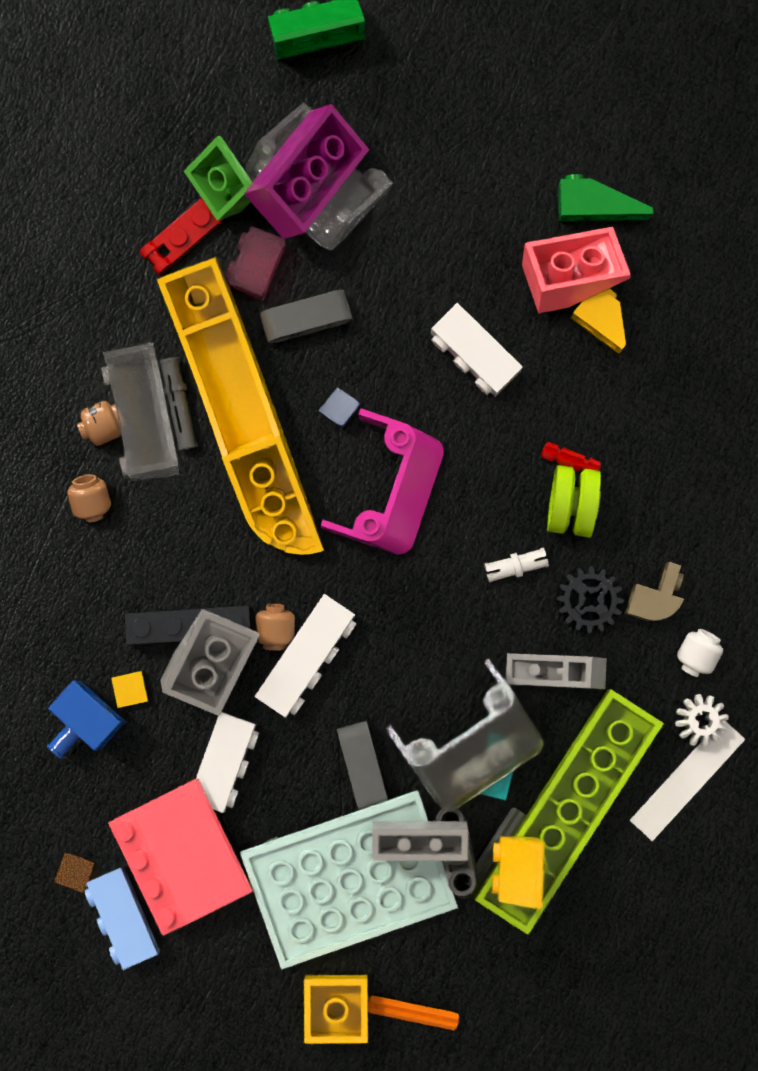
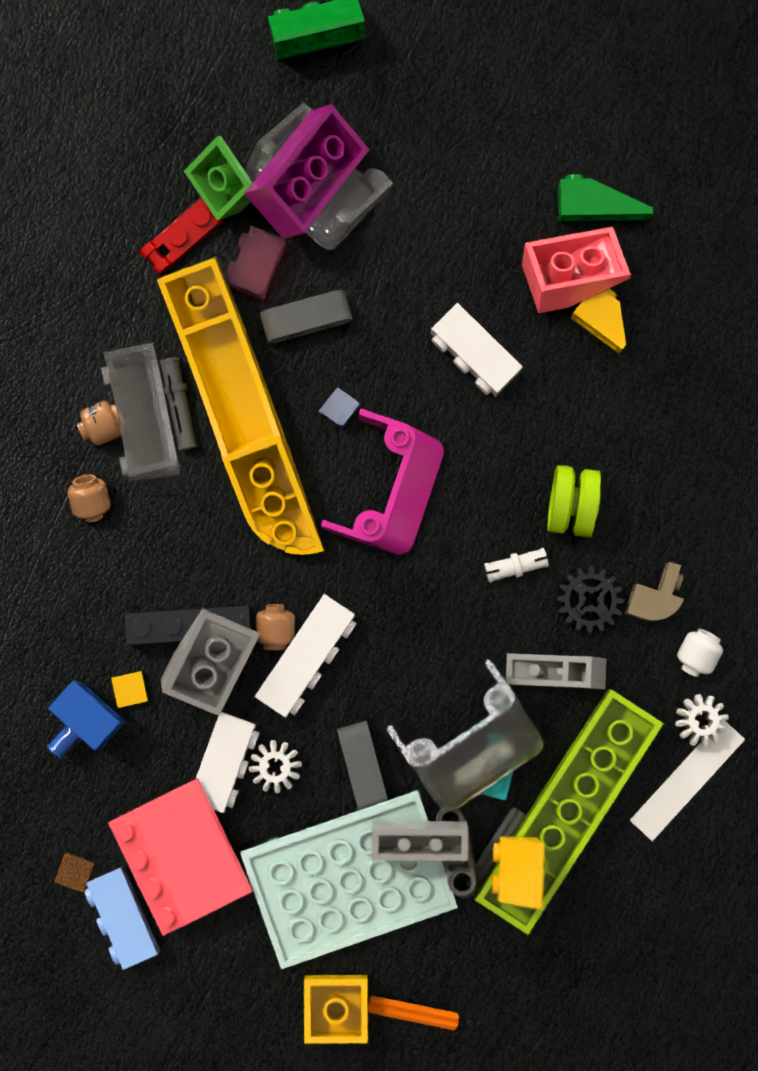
red axle [541,442,601,472] -> none
none -> white gear [249,740,302,793]

